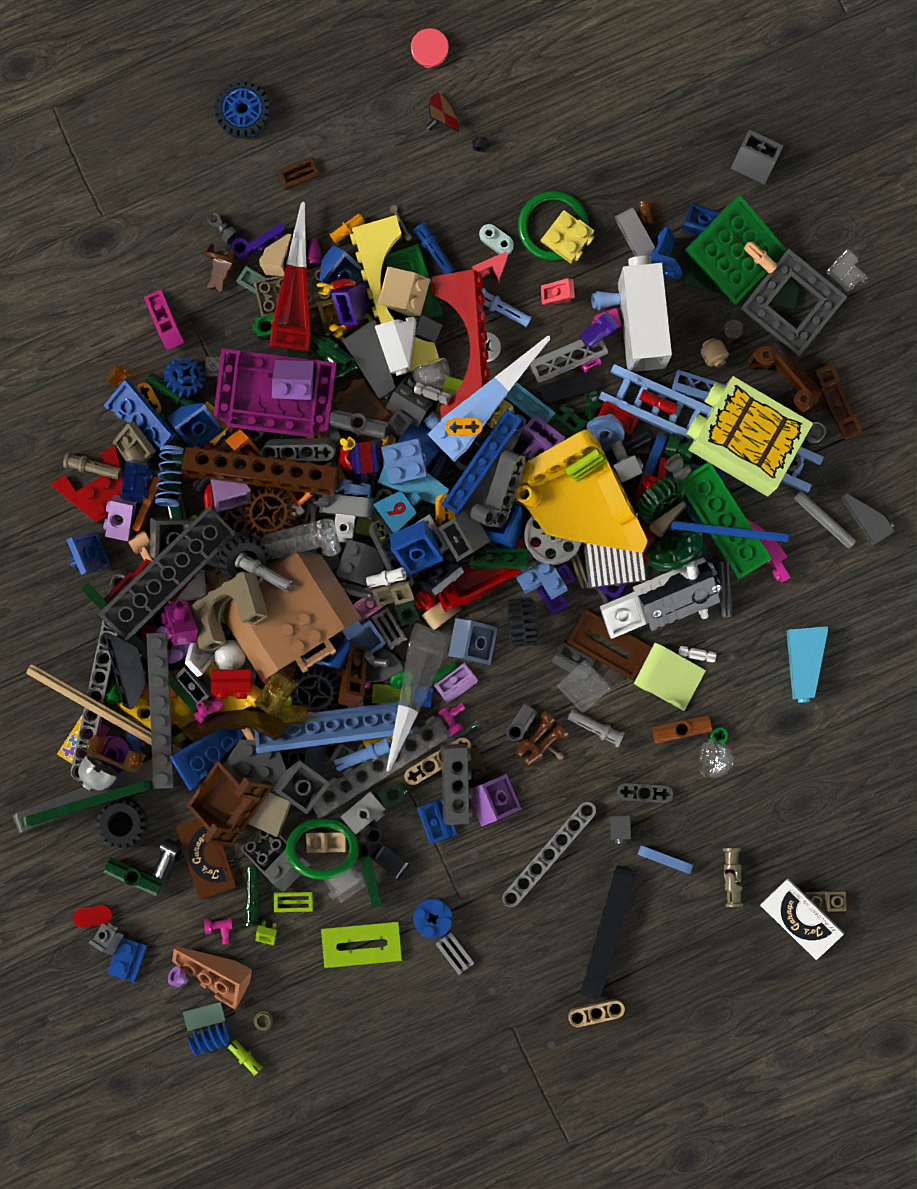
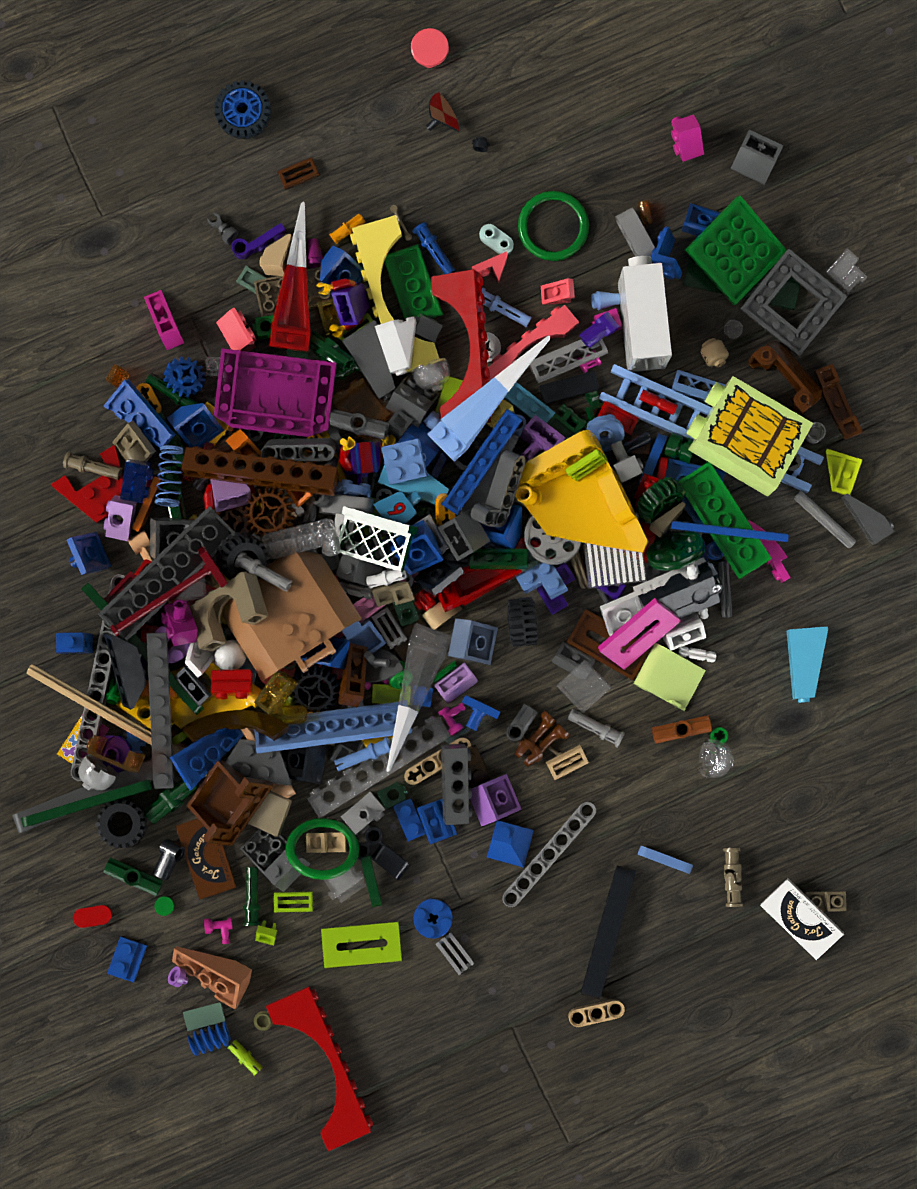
dark grey brick [89,922,124,955] -> none
dark pink piece [194,696,223,723] -> none
reddish brown hair [204,243,234,292] -> none
medium lavender slope [272,360,314,400] -> none
dark grey slope [274,760,331,814] -> none
tan slope [378,267,430,316] -> none
light grey axle [414,382,450,404] -> none
light orange beam [445,418,482,436] -> none
light yellow plate [541,210,595,264] -> none
dark grey brick [609,815,631,843] -> none
dark grey beam [617,783,673,803] -> none
dark grey wheel [665,454,691,481] -> none
light nougat axle [744,241,777,273] -> none
none -> blue torso [56,632,93,654]
none -> dark red tile [110,546,228,636]
none -> dark green piece [144,779,198,824]
none -> green tile [154,896,175,916]
none -> coral slope [216,308,257,352]
none -> red arch [266,986,374,1151]
none -> fence [335,506,418,572]
none -> blue plate [393,798,426,841]
none -> blue tile [462,695,500,731]
none -> blue slope [487,820,534,868]
none -> coral arch [488,305,579,382]
none -> tan tile [546,745,589,780]
none -> dark pink piece [598,598,681,669]
none -> white brick [663,613,706,651]
none -> dark pink brick [671,114,704,162]
none -> blue plate [706,541,724,561]
none -> neon yellow wing [826,449,862,496]

